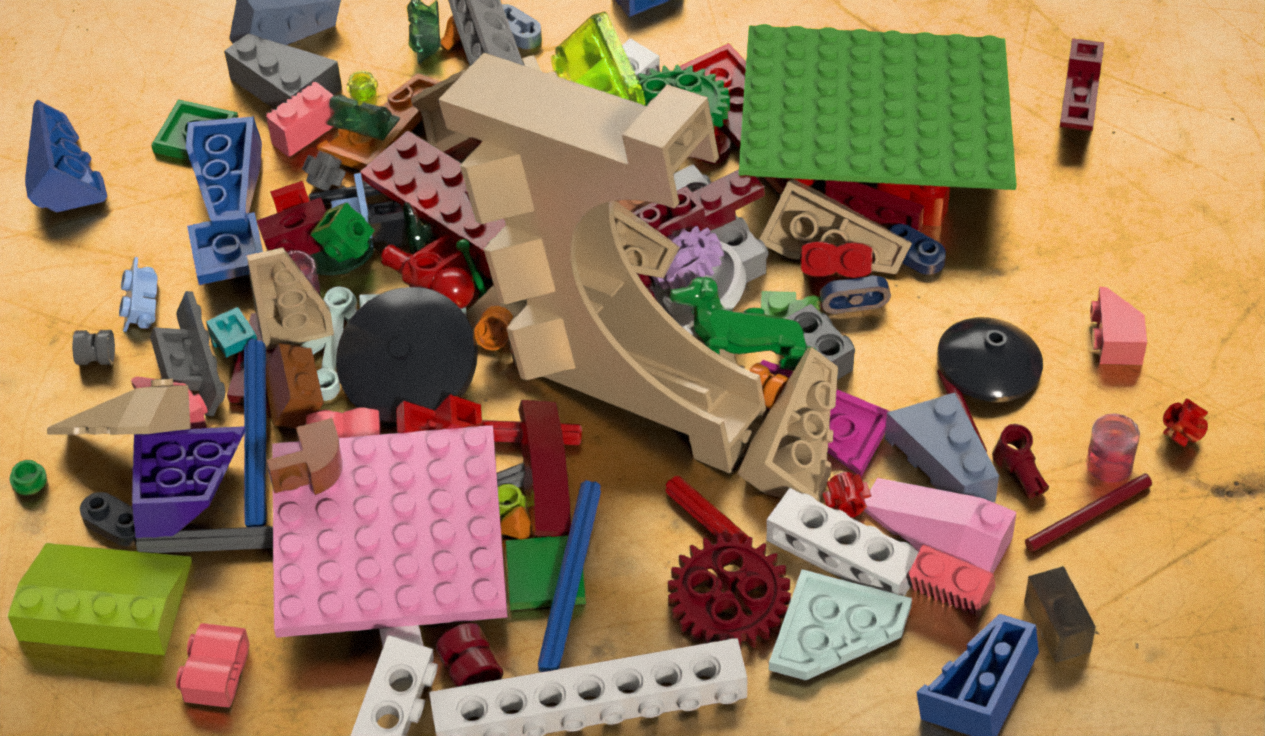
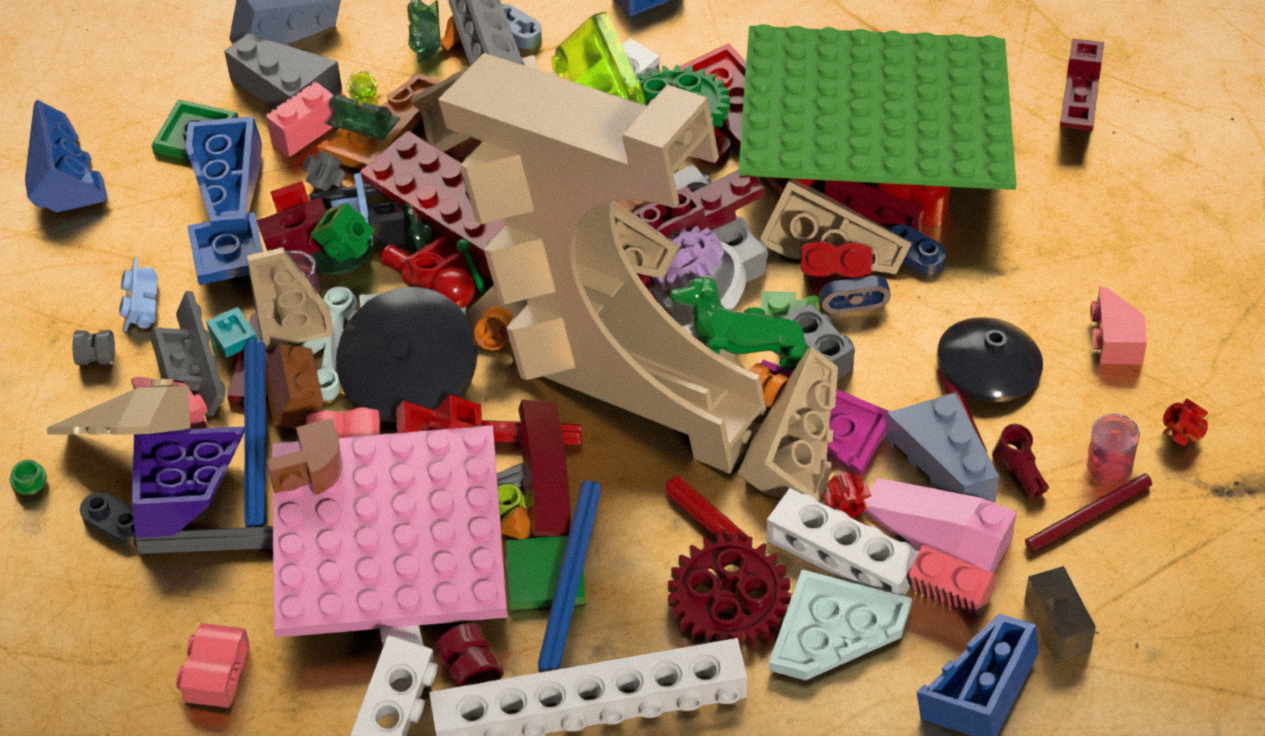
lime slope [8,543,192,655] -> none

